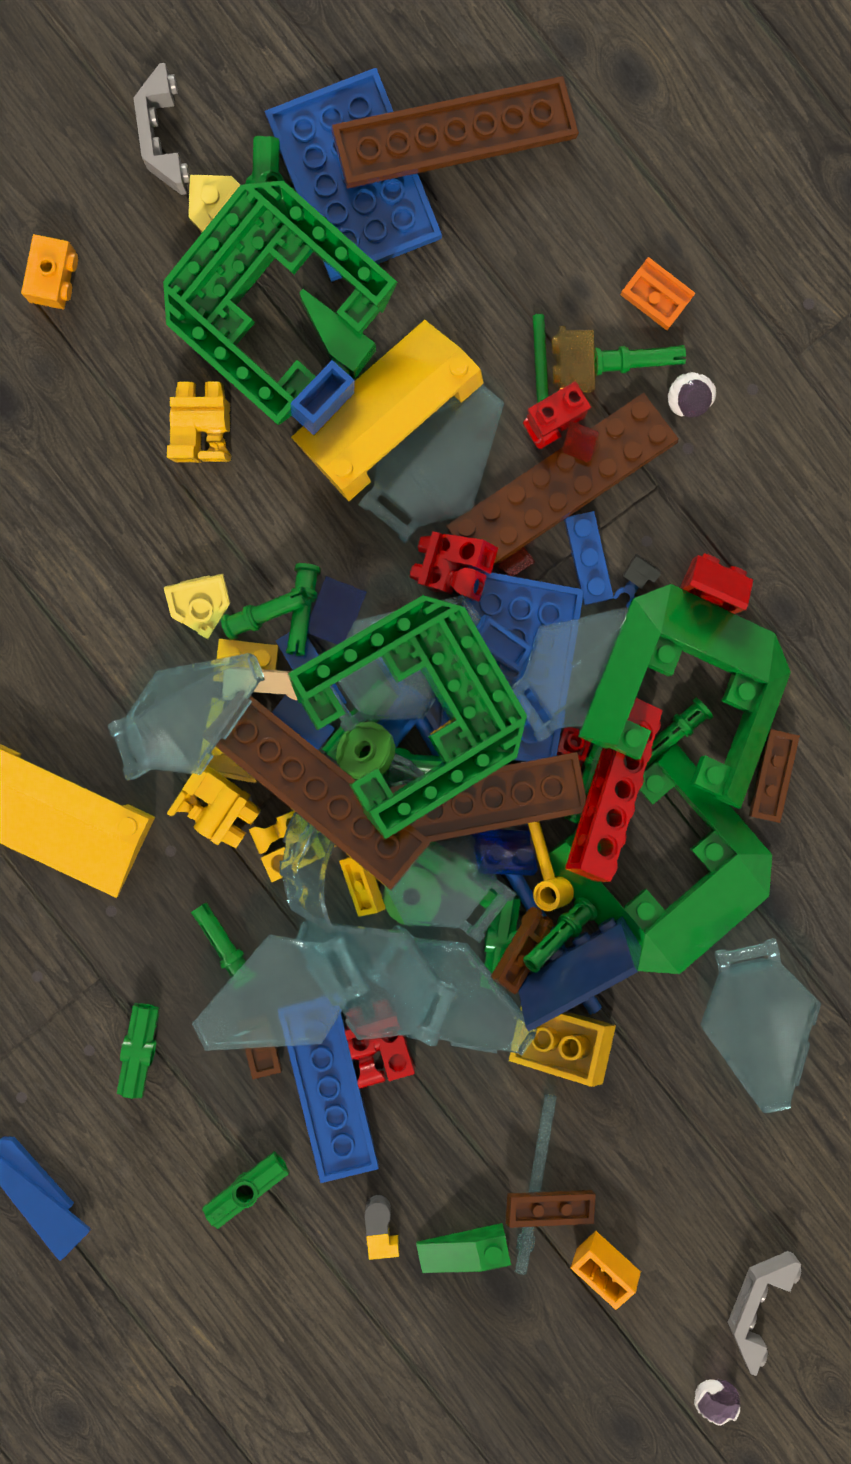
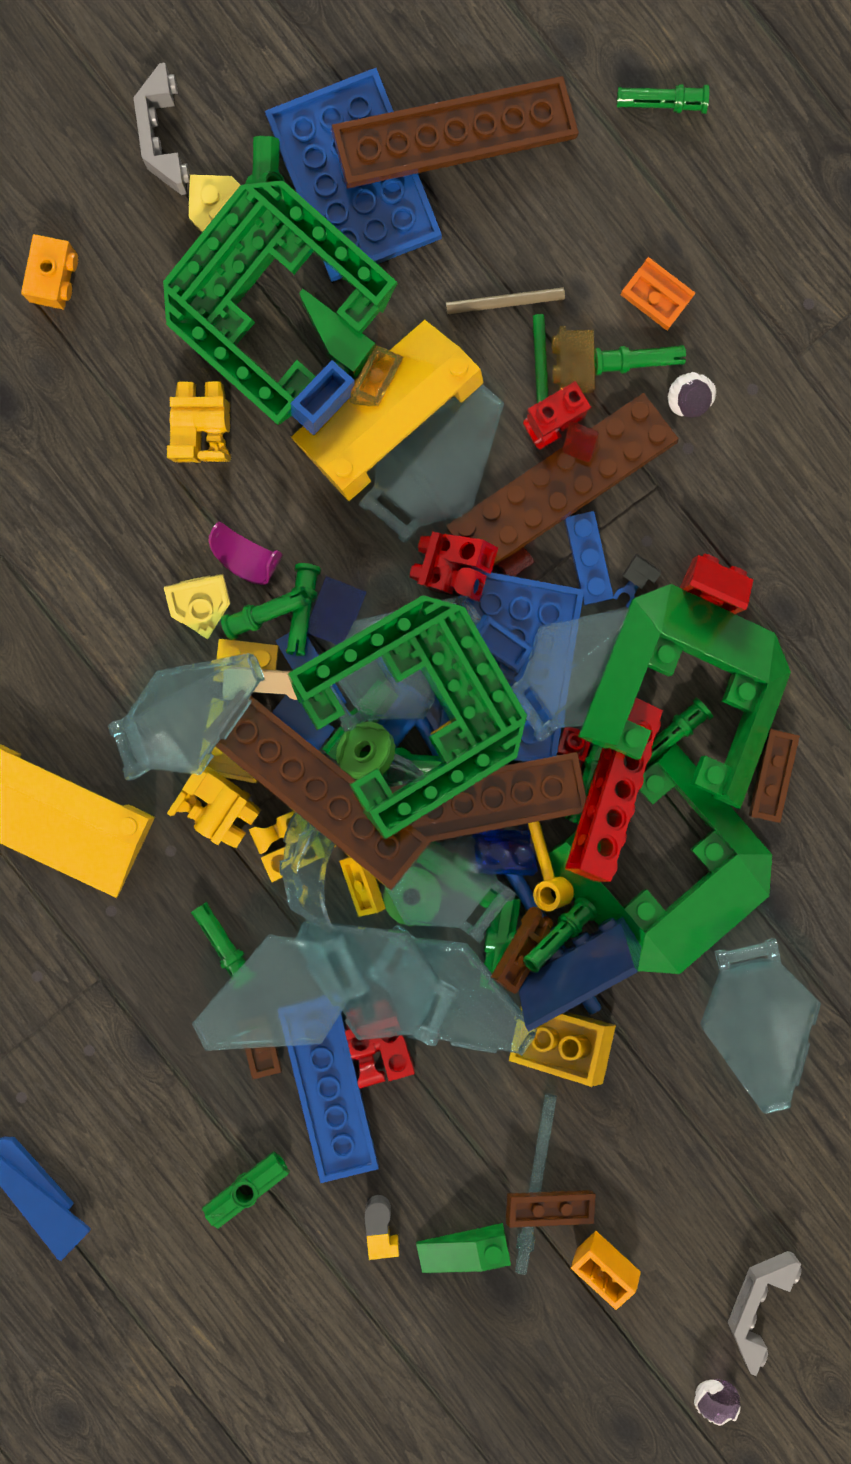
green piece [117,1003,160,1099] -> none
none -> magenta piece [208,522,283,585]
none -> clear yellow slope [350,345,403,407]
none -> dark tan bar [446,287,565,314]
none -> green pin [616,84,709,114]

